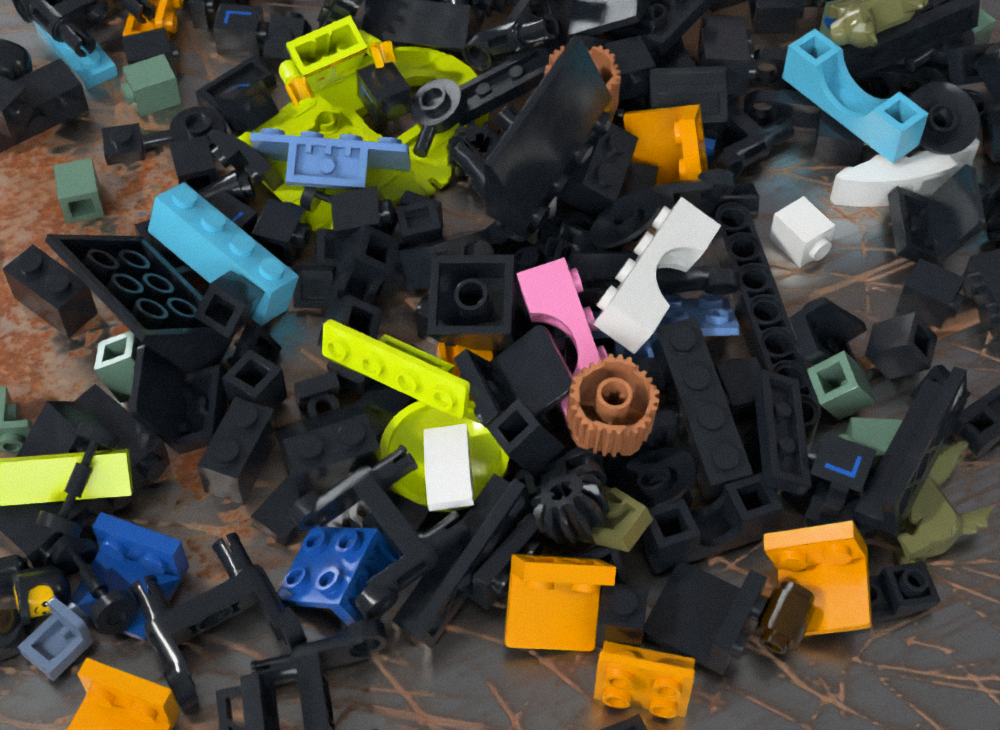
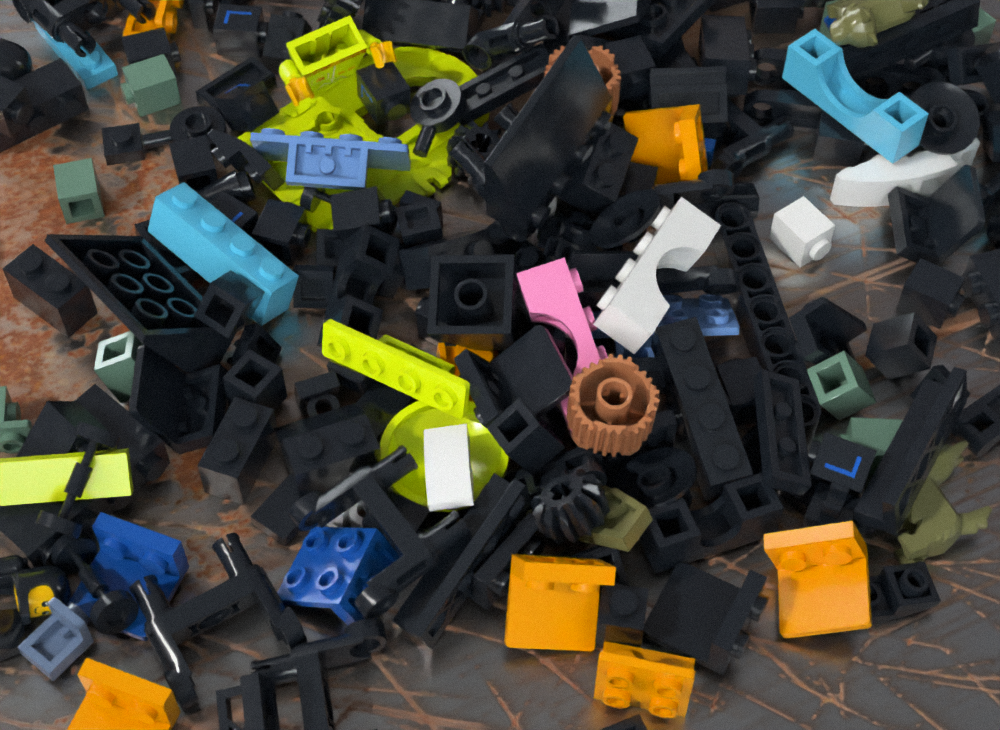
dark brown brick [755,581,815,654] -> none

